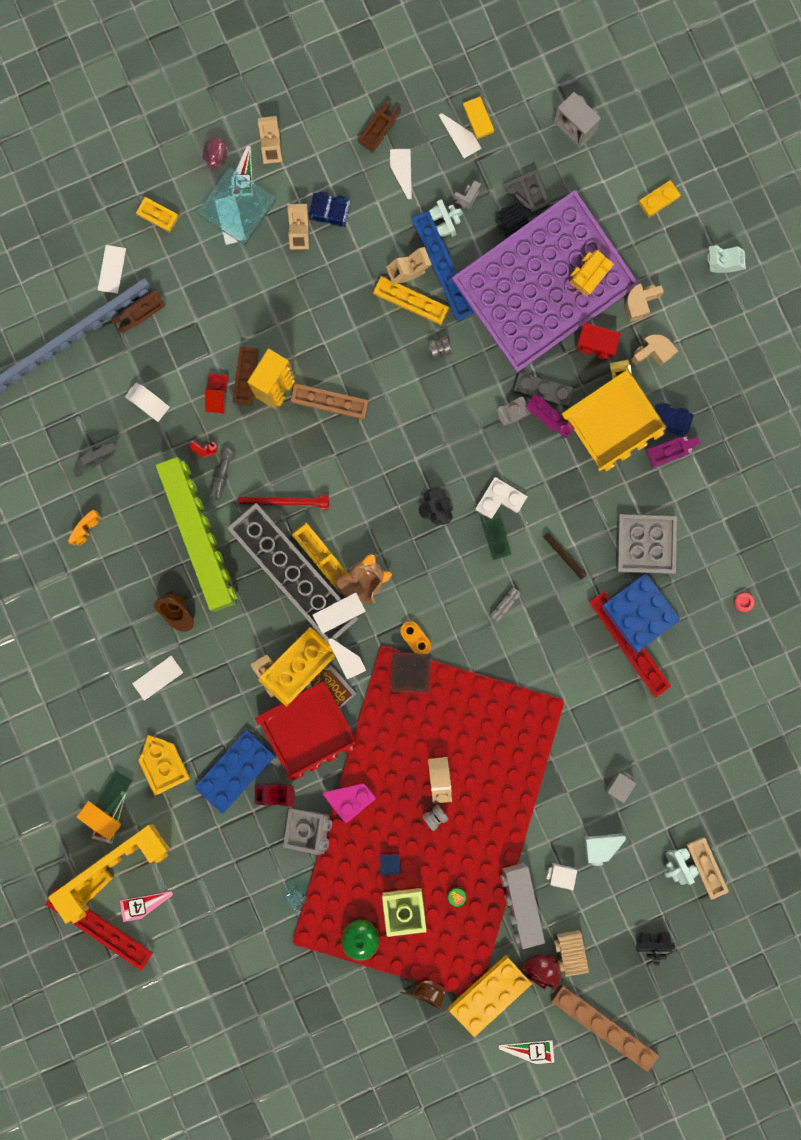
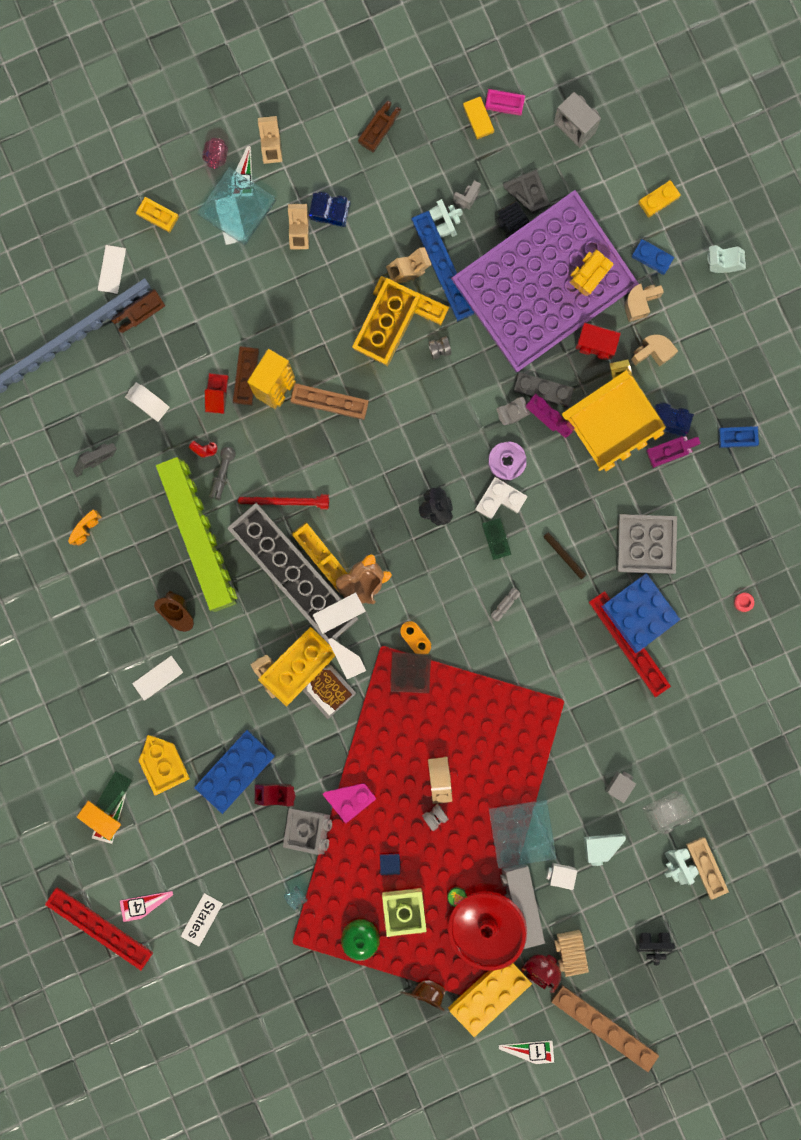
yellow plate [48,824,171,924] -> none
yellow tile [78,868,114,904] -> none
red panel [254,680,358,781] -> none
white sticker [390,149,412,199] -> none
white sticker [439,113,482,158] -> none
none -> white sticker [181,893,223,946]
none -> yellow brick [352,278,422,367]
none -> red dish [448,891,527,971]
none -> dark pink tile [485,89,525,116]
none -> lavender plate [488,442,527,481]
none -> clear light blue plate [489,800,556,868]
none -> blue plate [632,239,674,275]
none -> clear brick [642,791,695,834]
none -> blue plate [718,426,759,448]

